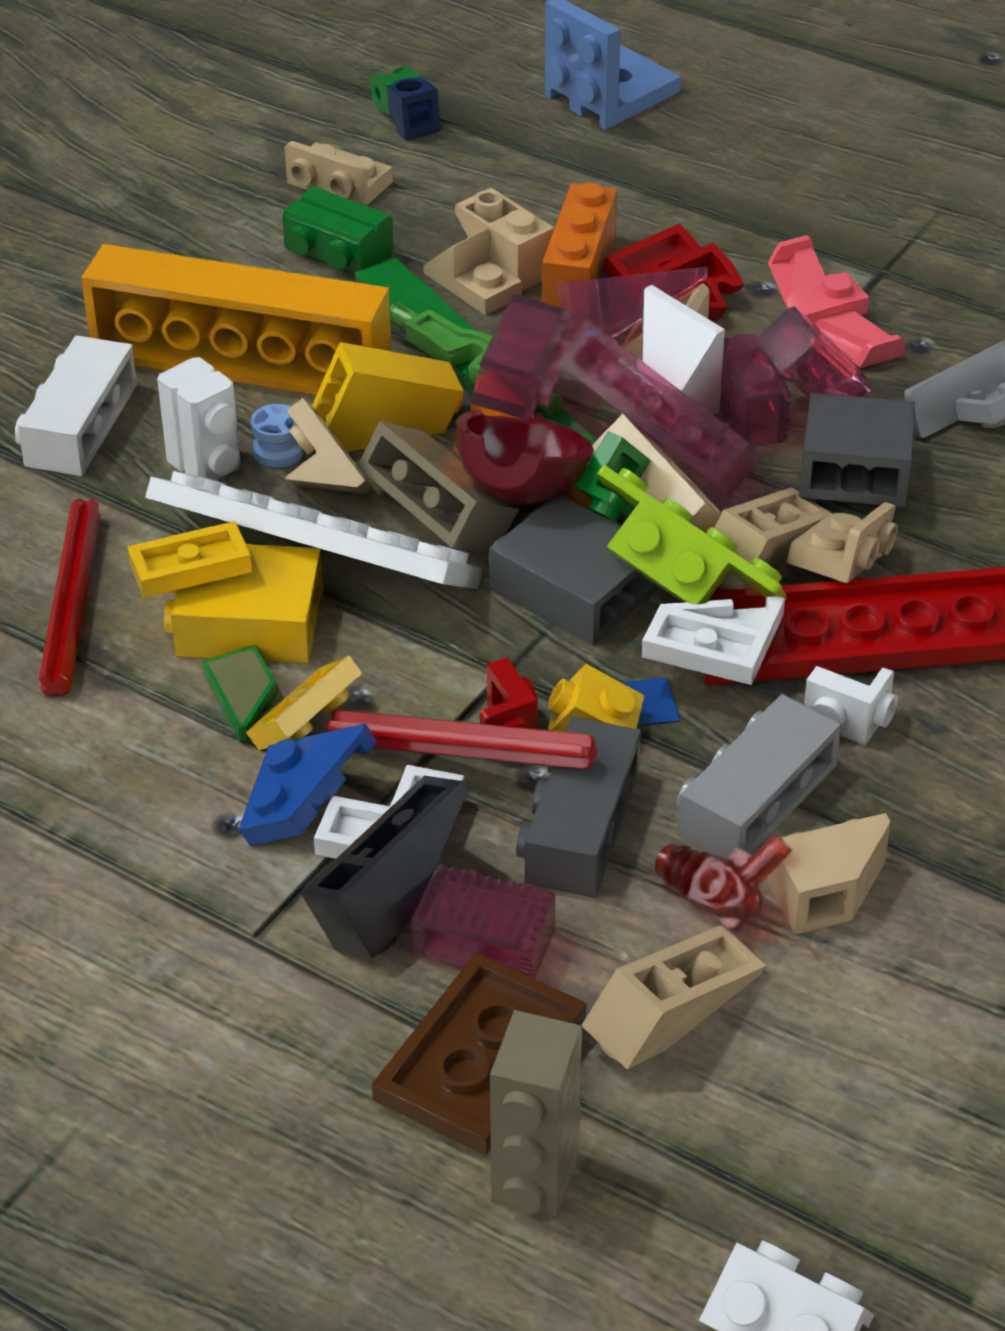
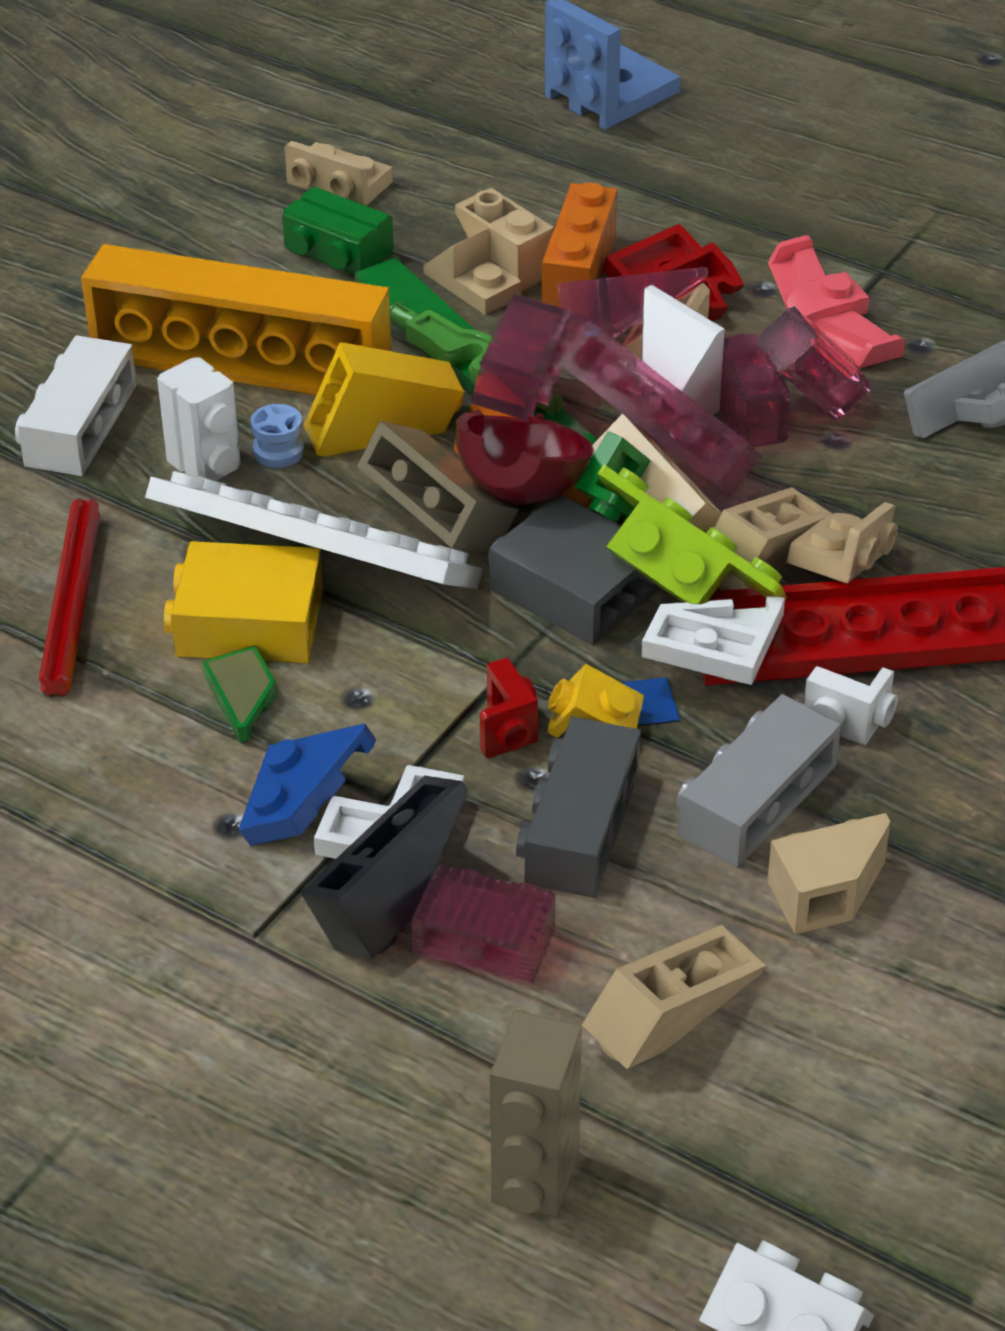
yellow plate [127,521,252,598] -> none
yellow plate [246,655,362,751] -> none
tan slope [285,398,375,495] -> none
red axle [326,710,598,770] -> none
dark blue leg [370,66,441,139] -> none
reddish brown plate [372,953,587,1155] -> none
clear red piece [655,833,793,932] -> none
dark grey brick [799,393,915,508] -> none

